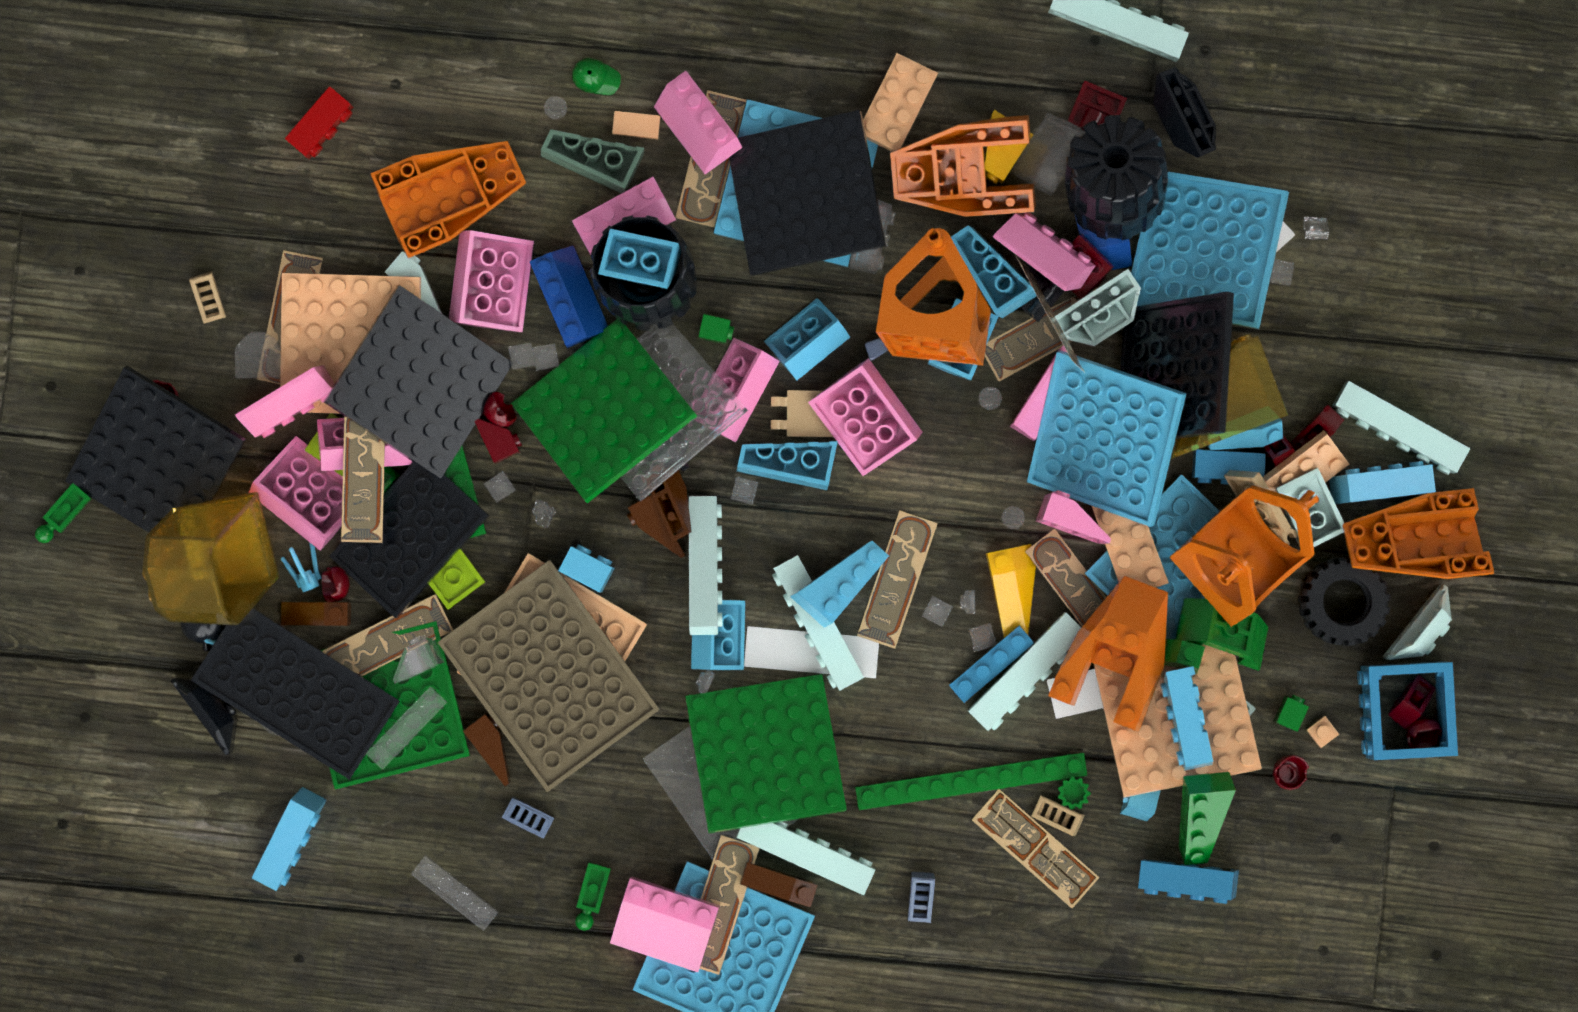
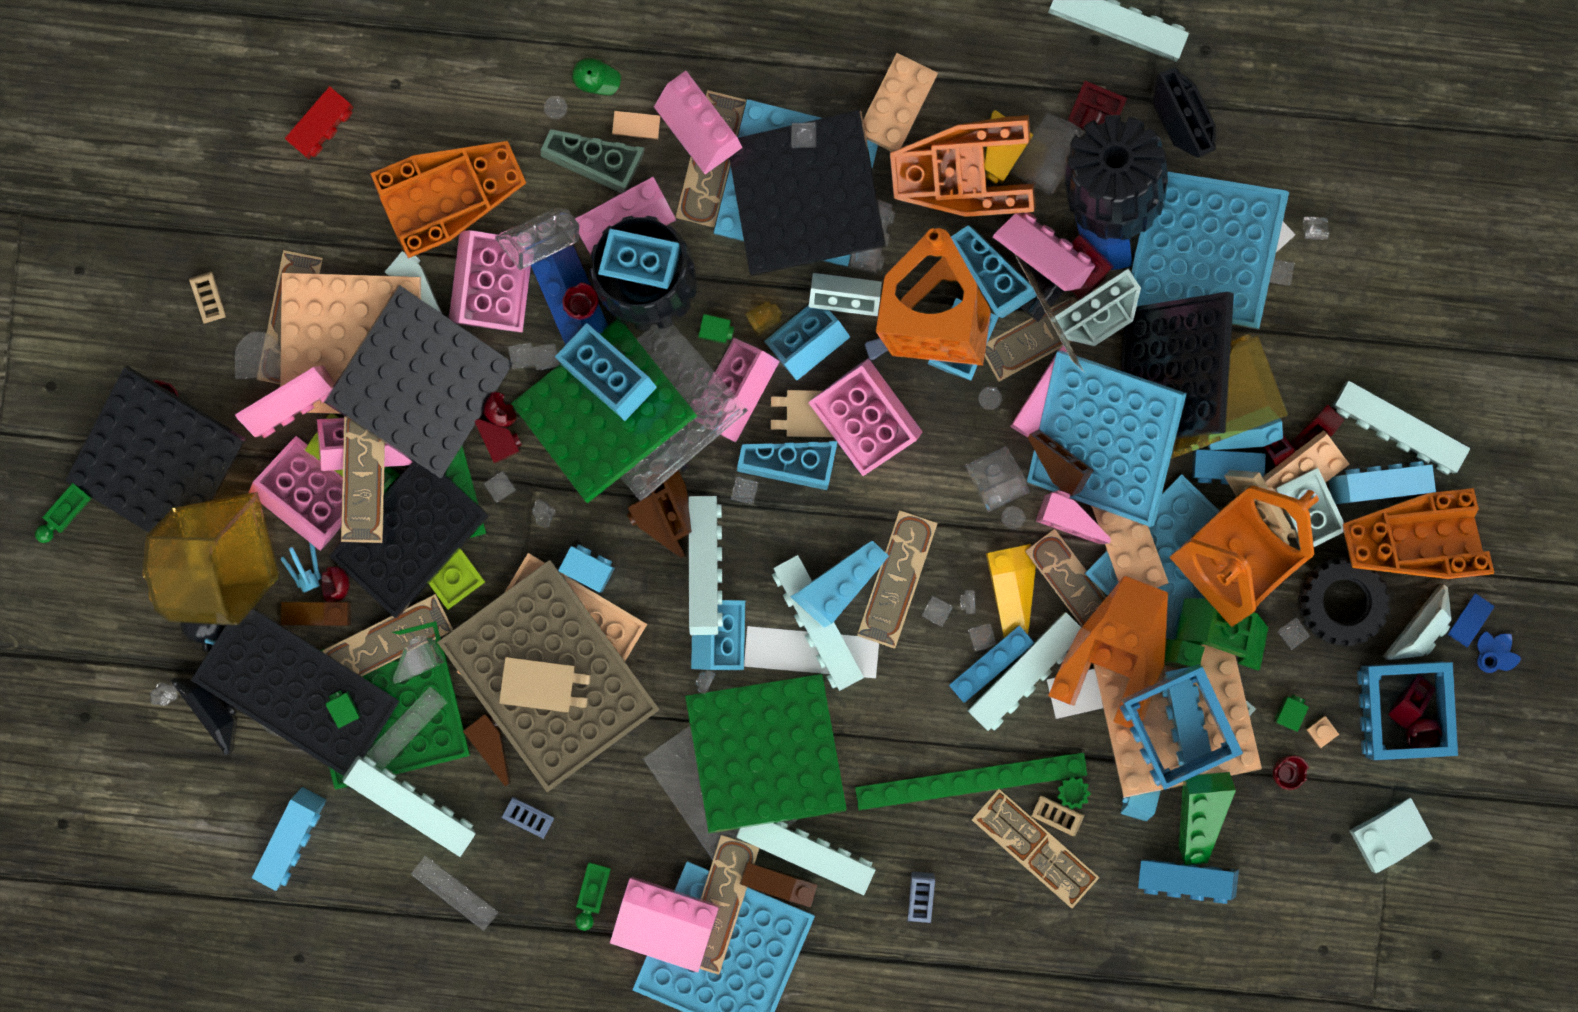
none -> clear plant [150,683,178,706]
none -> green brick [326,690,361,729]
none -> light aqua brick [342,755,476,857]
none -> clear slope [495,207,579,270]
none -> tan tile [499,657,591,713]
none -> medium azure brick [555,323,657,421]
none -> dark red hair [562,282,598,320]
none -> clear yellow slope [745,301,782,337]
none -> clear plate [791,123,817,148]
none -> light aqua brick [809,273,882,316]
none -> clear slope [965,446,1030,512]
none -> reddish brown slope [1028,430,1094,497]
none -> dark azure window [1120,664,1243,790]
none -> clear plate [1277,617,1310,650]
none -> light aqua slope [1349,798,1433,873]
none -> blue slope [1448,594,1495,647]
none -> blue plate [1477,632,1521,673]

